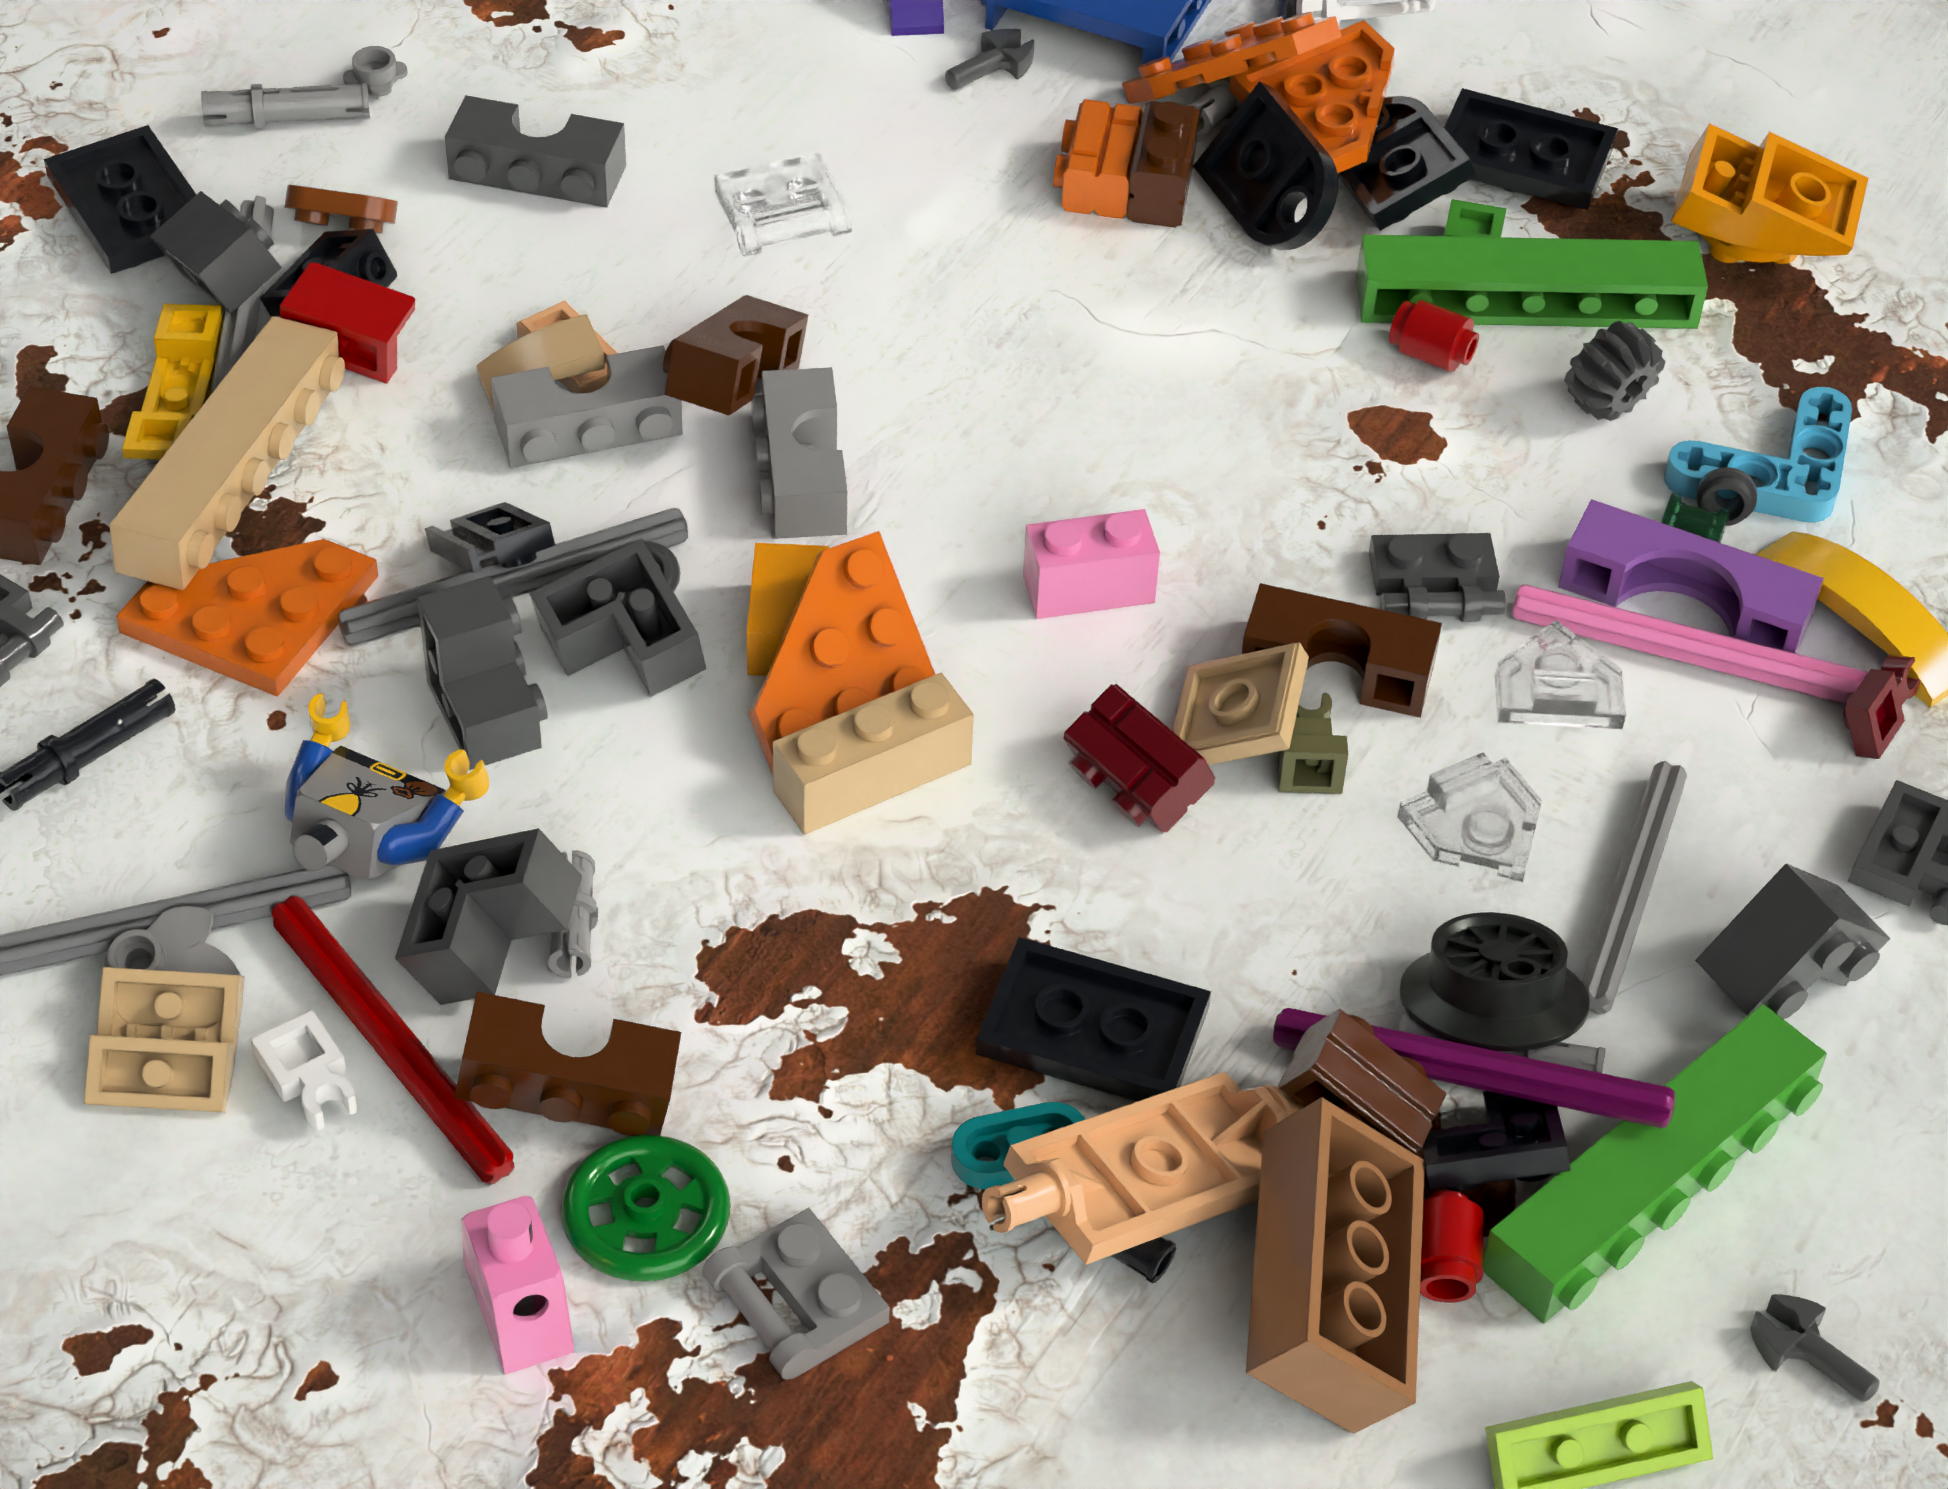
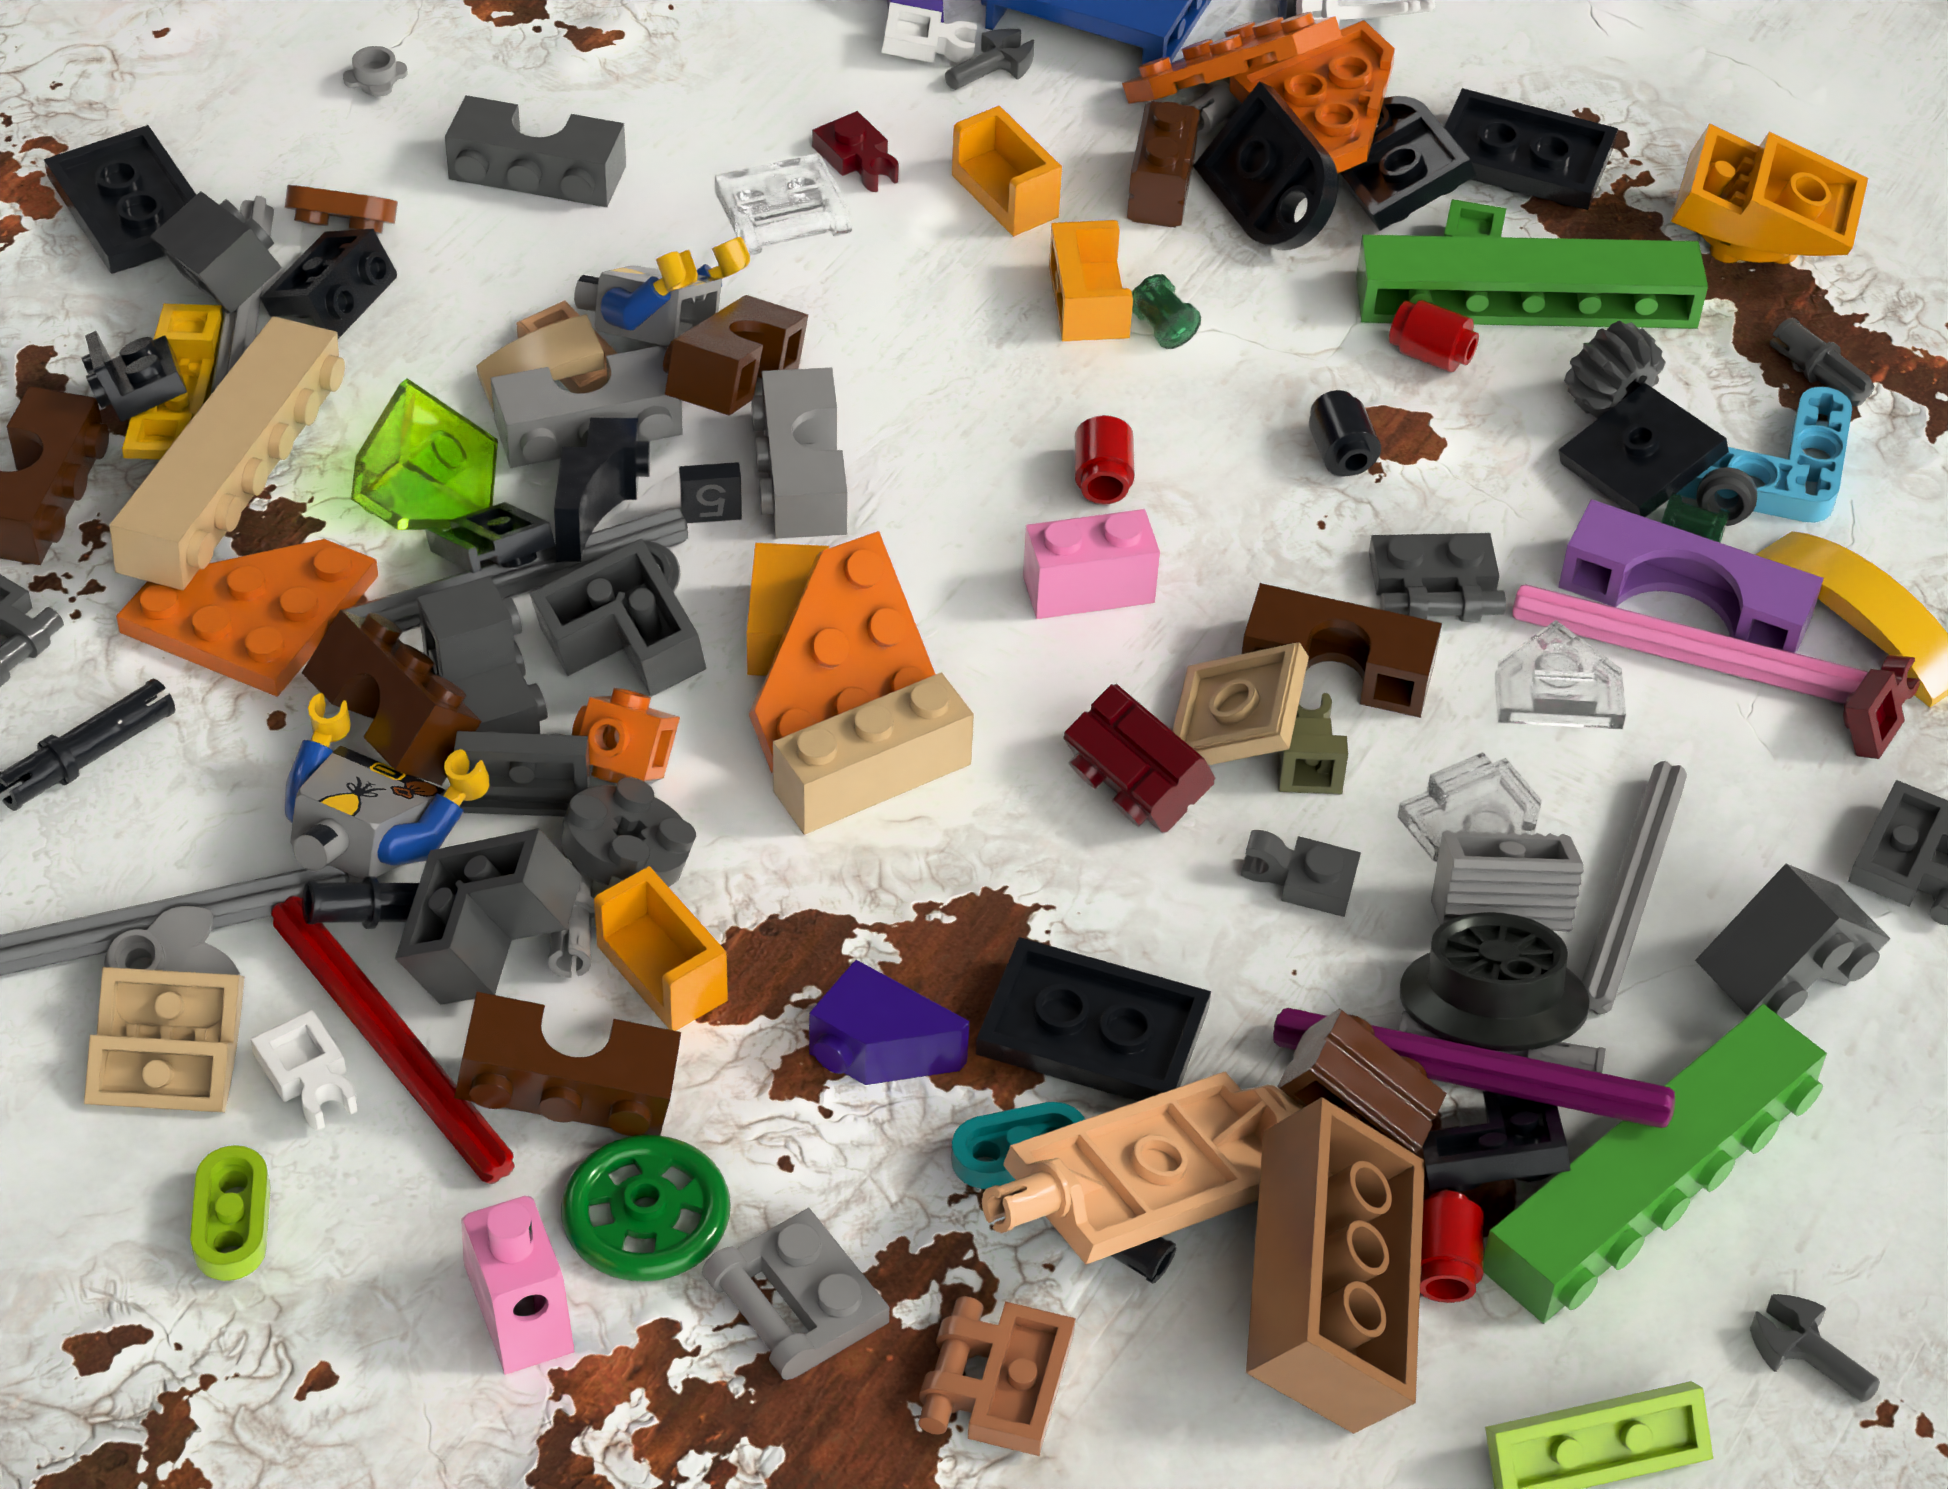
light grey pin [201,83,370,128] -> none
red panel [280,262,415,384] -> none
orange brick [1053,99,1144,219] -> none
none -> black bracket [81,331,187,422]
none -> lime plate [190,1145,271,1281]
none -> reddish brown arch [302,609,482,786]
none -> black axle [302,876,419,929]
none -> clear neon green slope [351,378,498,530]
none -> dark grey plate [454,731,591,817]
none -> black slope [554,418,650,562]
none -> dark grey plate [560,778,696,887]
none -> orange brick [572,688,680,783]
none -> torso [574,237,750,347]
none -> light orange panel [594,866,728,1031]
none -> black tile [679,462,742,523]
none -> dark purple slope [809,960,969,1085]
none -> dark red plate [812,111,899,192]
none -> white plate [881,2,977,64]
none -> nougat plate [918,1296,1076,1456]
none -> light orange panel [952,105,1062,237]
none -> light orange panel [1049,220,1133,341]
none -> red brick [1074,415,1135,504]
none -> clear green bush [1132,274,1201,349]
none -> dark grey plate [1241,830,1361,917]
none -> black brick [1309,390,1381,476]
none -> light grey brick [1431,830,1584,932]
none -> black plate [1558,383,1729,517]
none -> dark grey axle [1770,317,1875,406]

